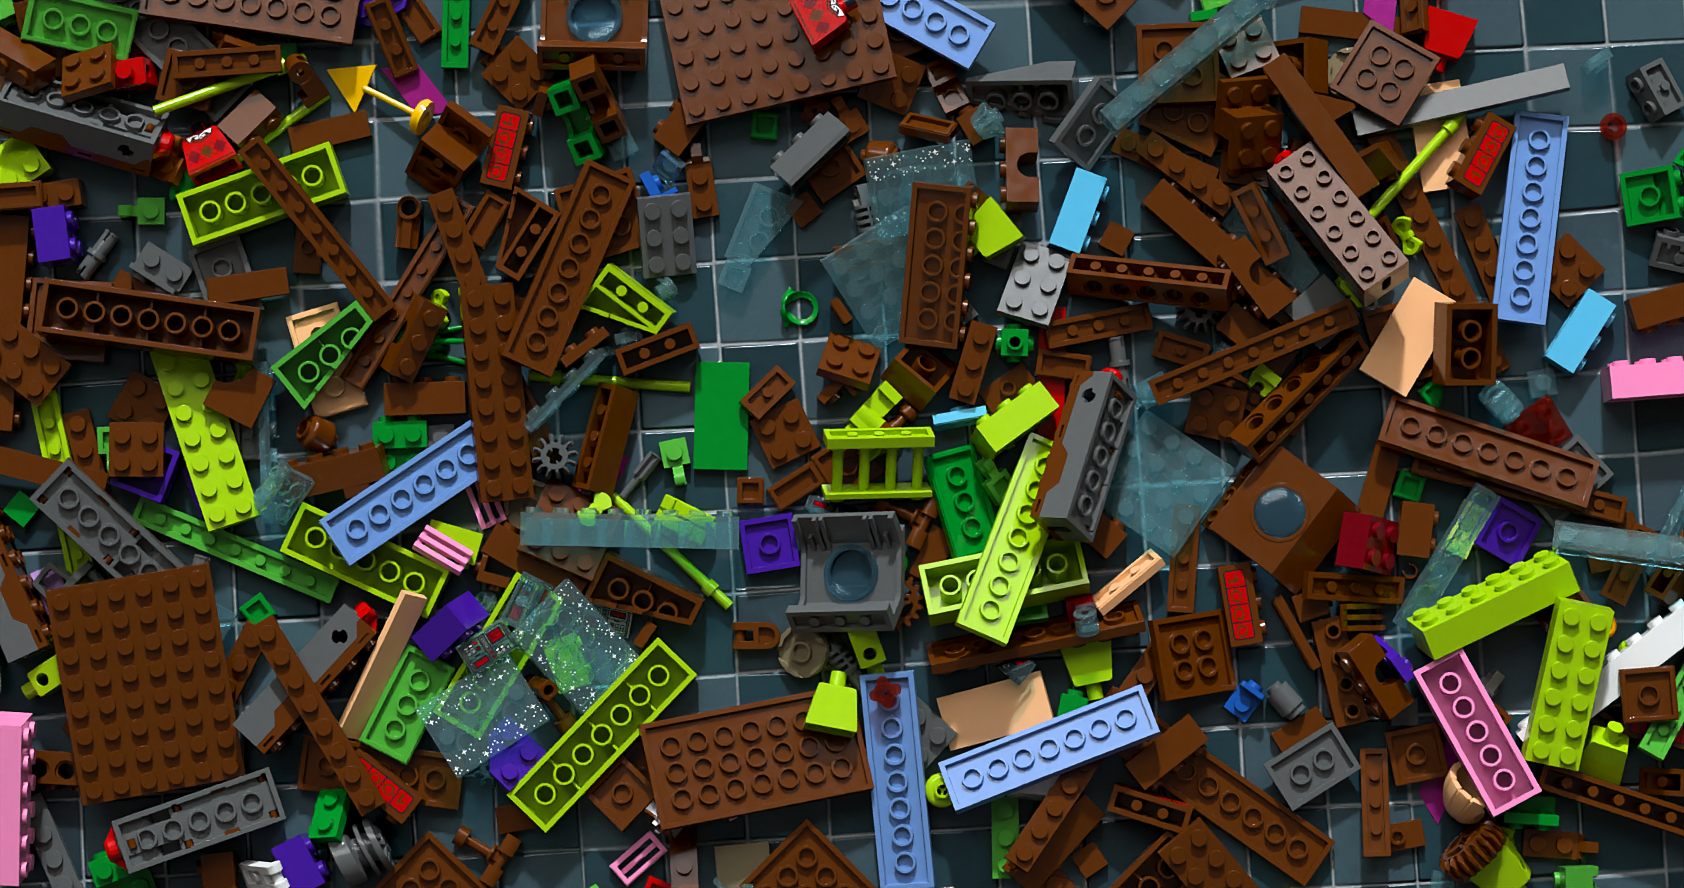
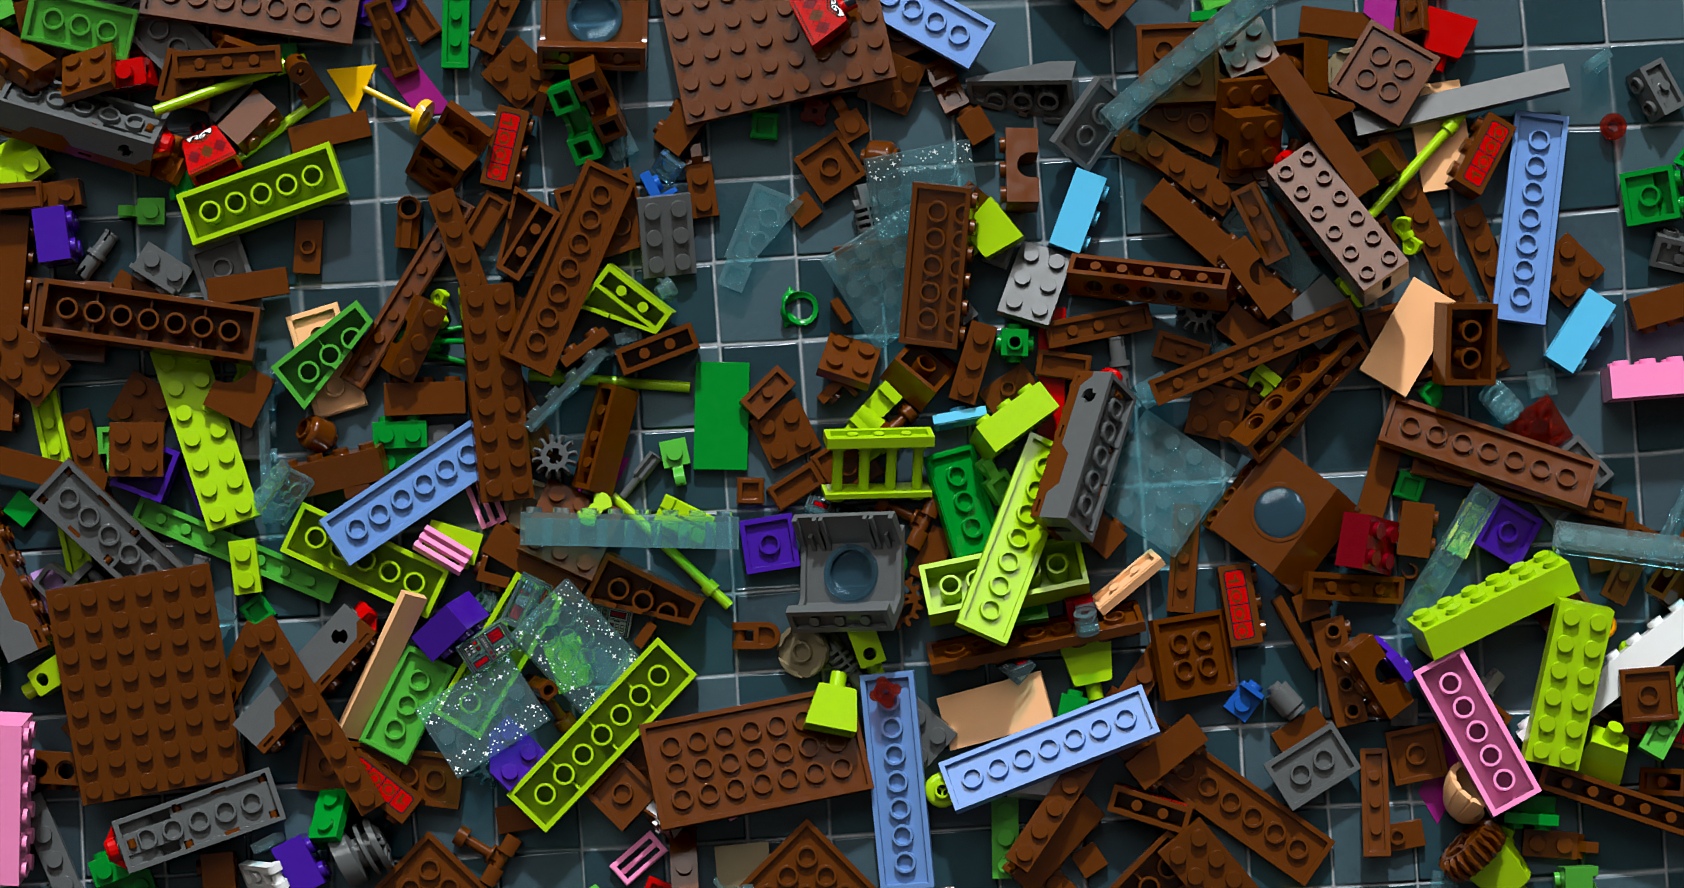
reddish brown plate [238,135,396,322] -> none
dark grey slope [770,111,851,193] -> none
reddish brown tile [898,112,959,144] -> none
clear light blue piece [970,102,1005,139] -> none
reddish brown tile [1098,221,1135,257] -> none
reddish brown tile [1340,603,1385,632] -> none
none -> lime plate [228,538,263,595]
none -> clear light blue tile [250,831,286,854]

